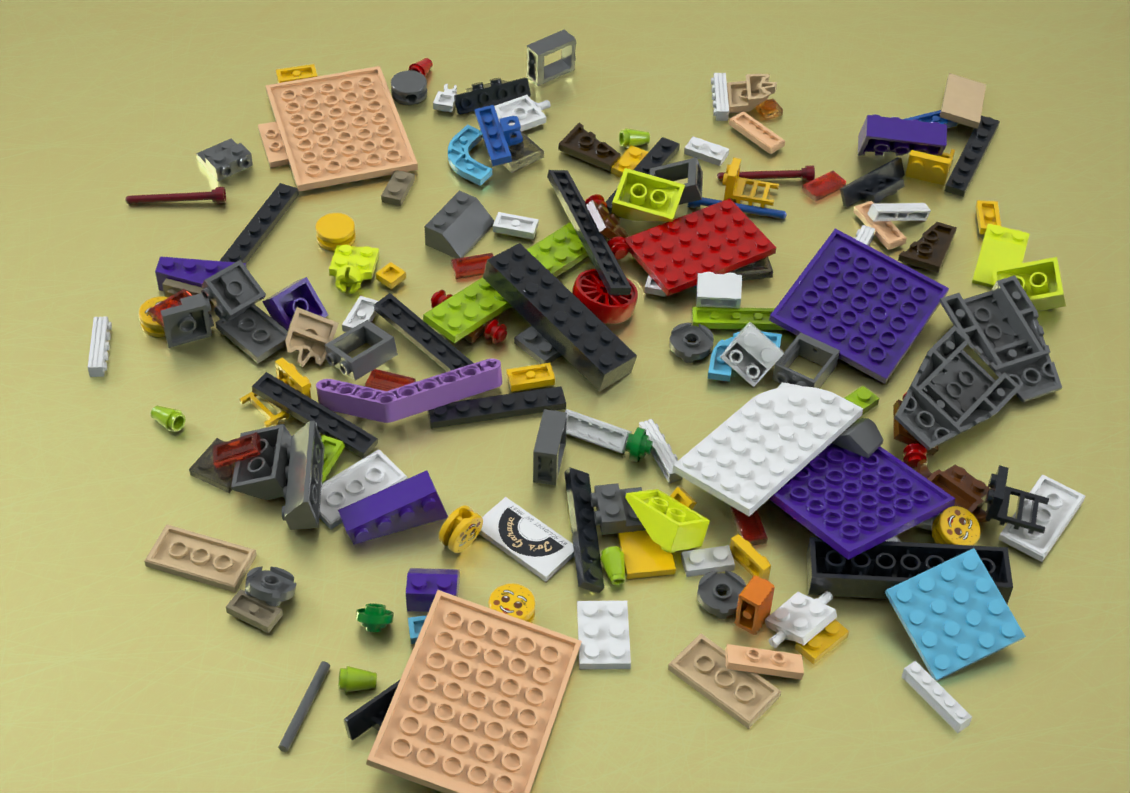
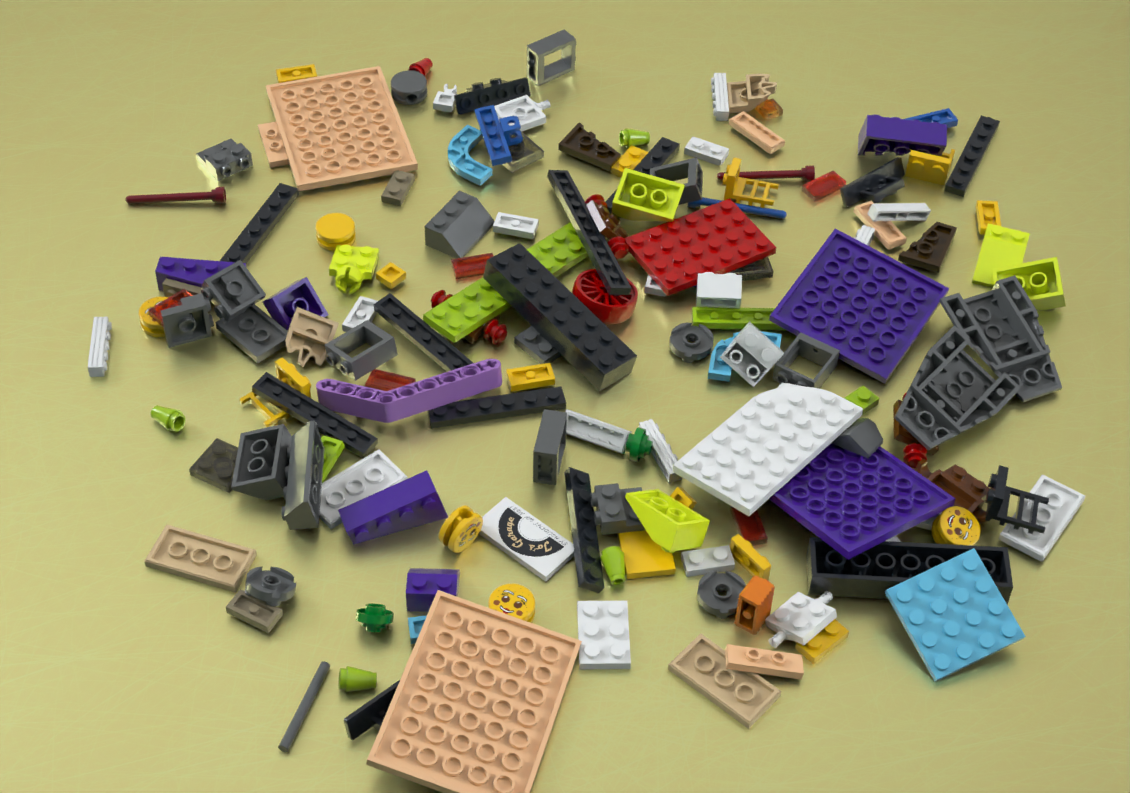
clear red tile [213,432,261,468] -> none
white piece [902,661,972,733] -> none
tan tile [940,73,986,128] -> none

